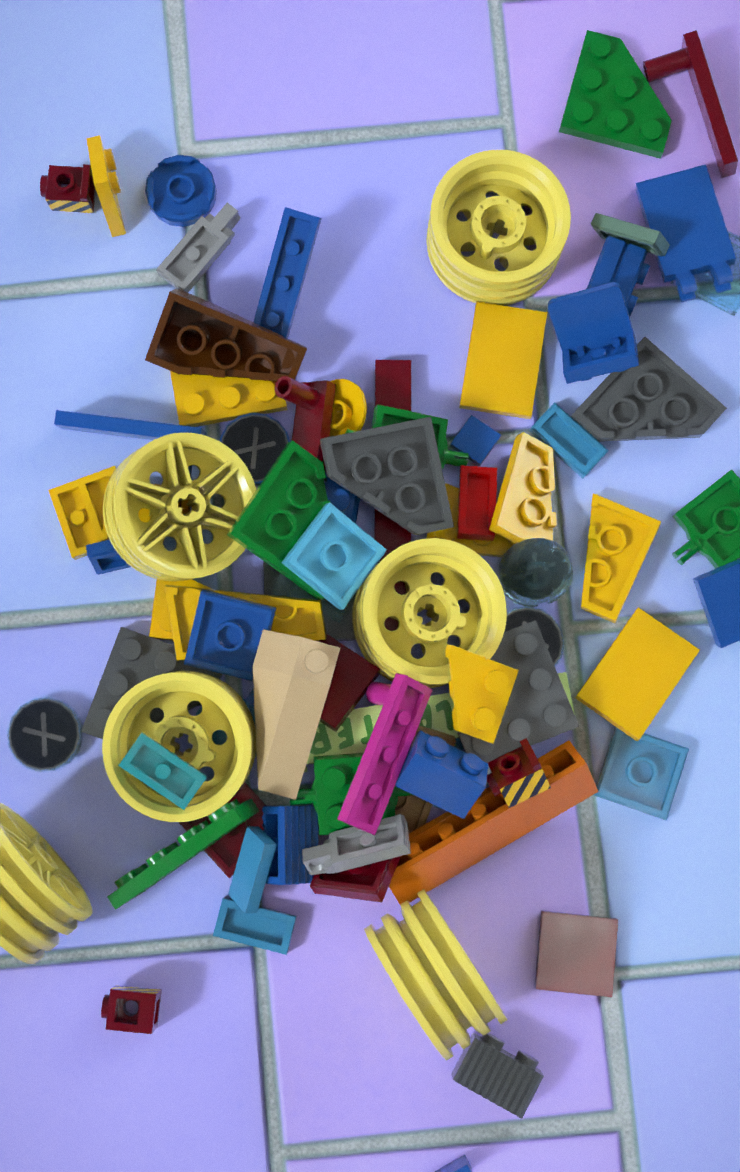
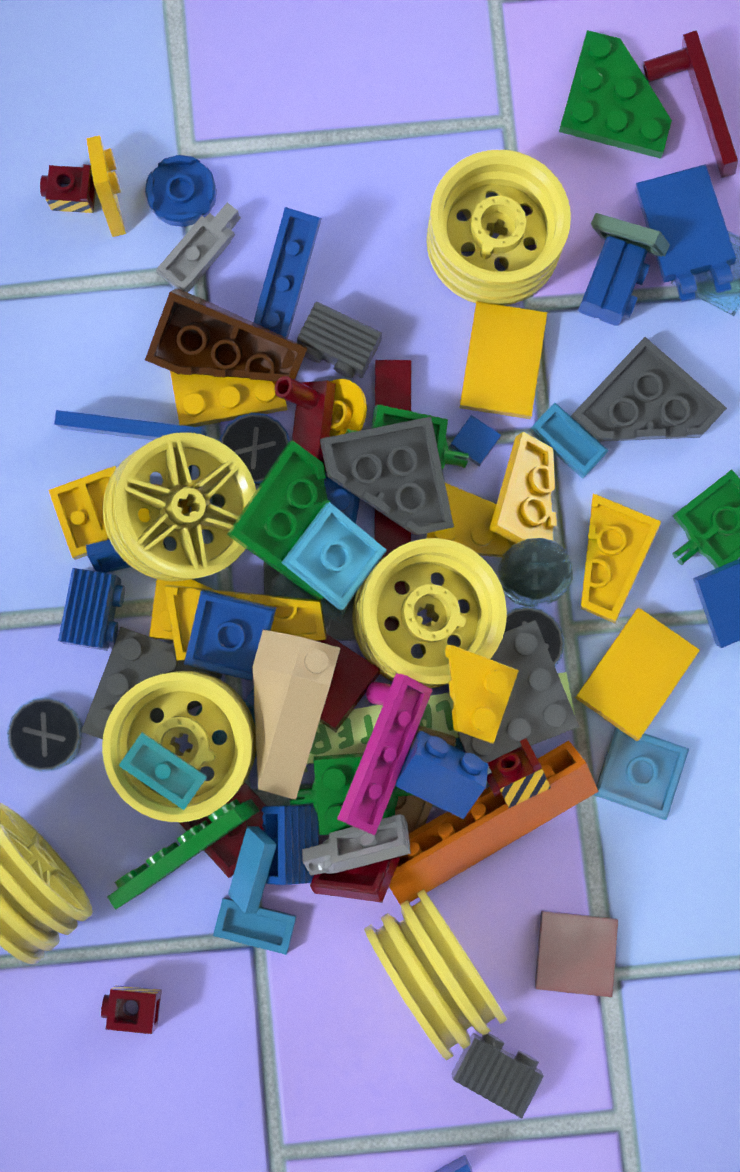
red tile [457,465,497,541] -> none
blue bracket [548,282,639,384] -> none
none -> blue brick [58,568,125,651]
none -> dark grey brick [297,301,382,378]

